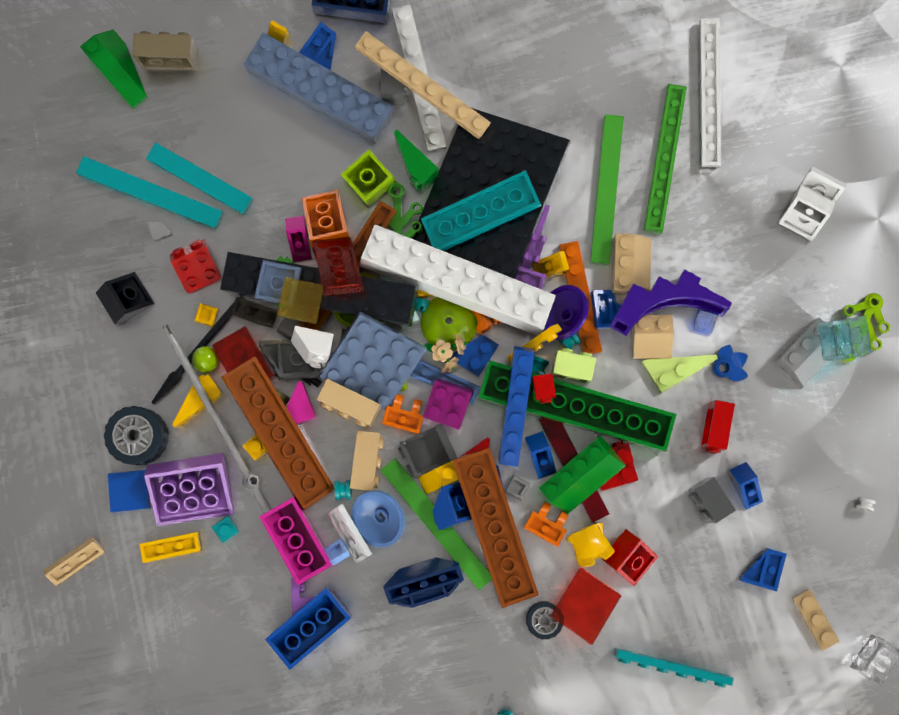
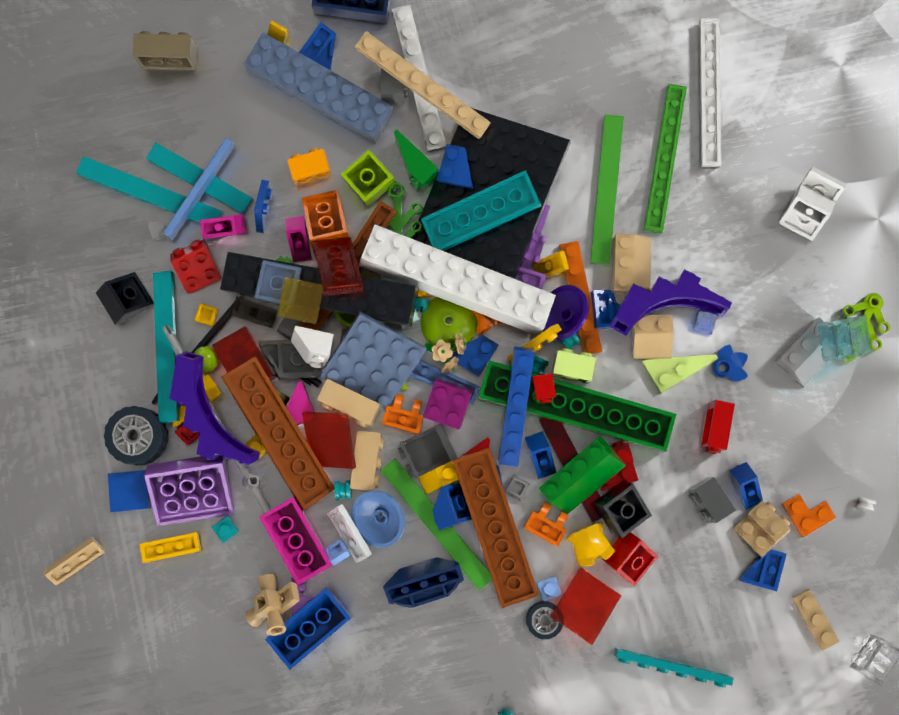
green wedge [80,29,147,108] -> none
none -> teal tile [153,270,180,423]
none -> medium blue tile [163,138,235,240]
none -> dark purple arch [169,351,260,465]
none -> red plate [175,423,200,446]
none -> dark pink slope [200,214,247,239]
none -> tan brick [245,574,300,636]
none -> blue wing [254,180,273,233]
none -> light orange brick [287,148,332,185]
none -> clear red piece [302,411,356,469]
none -> blue wing [437,144,473,189]
none -> light blue plate [537,576,562,601]
none -> black brick [593,480,652,538]
none -> tan plate [734,500,790,558]
none -> orange plate [781,494,836,537]

